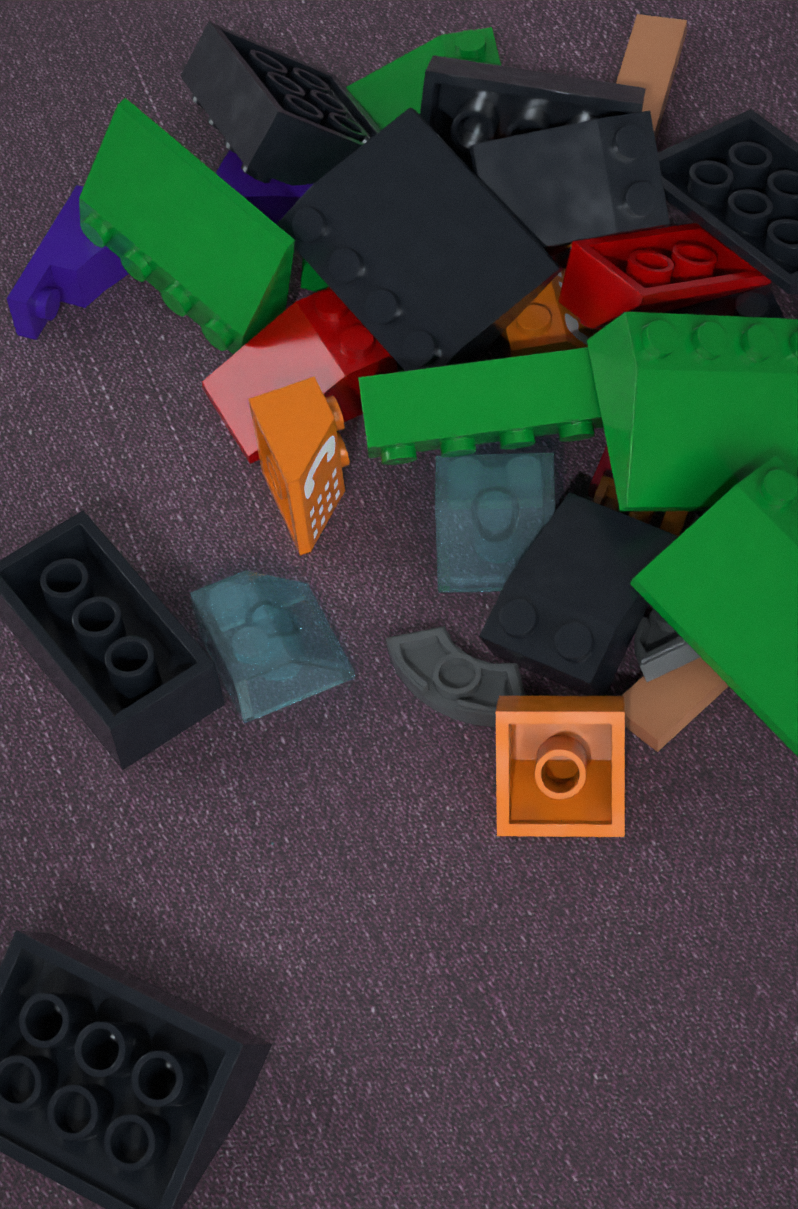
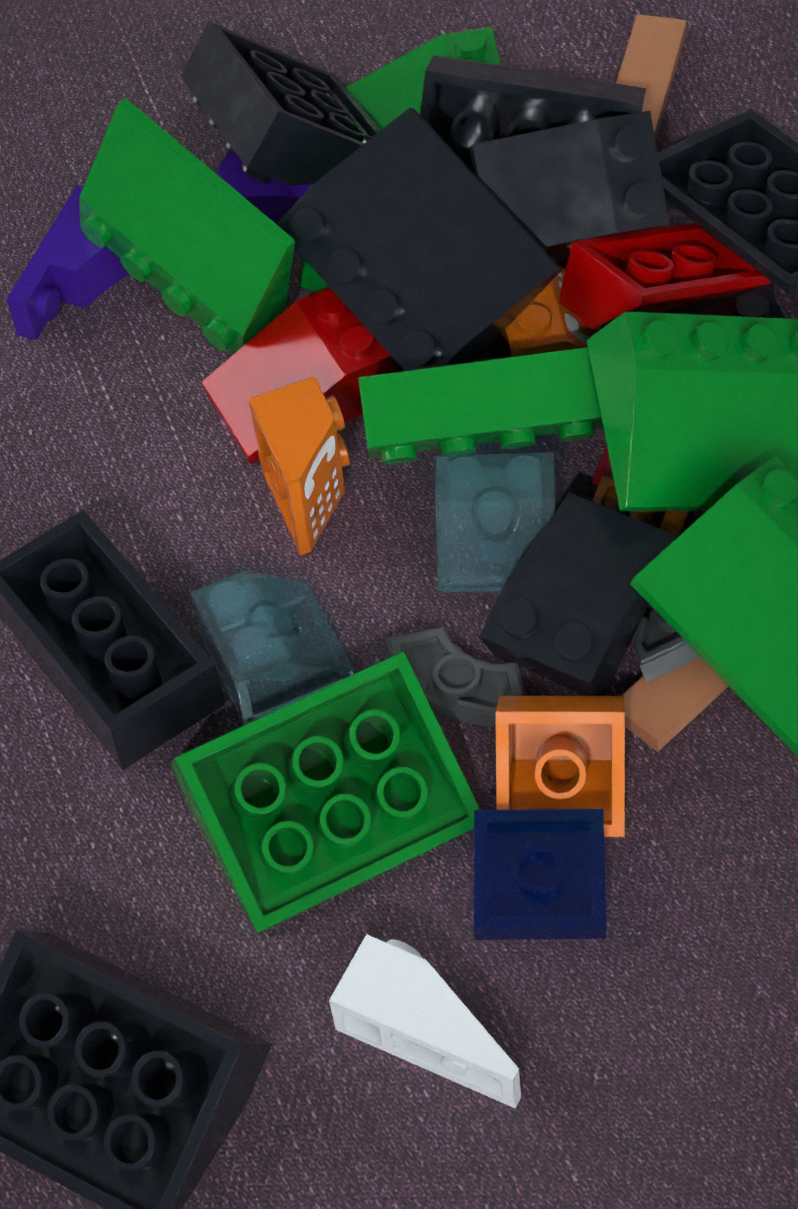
none -> green slope [170,651,486,934]
none -> white slope [329,934,521,1109]
none -> clear blue plate [474,809,606,940]

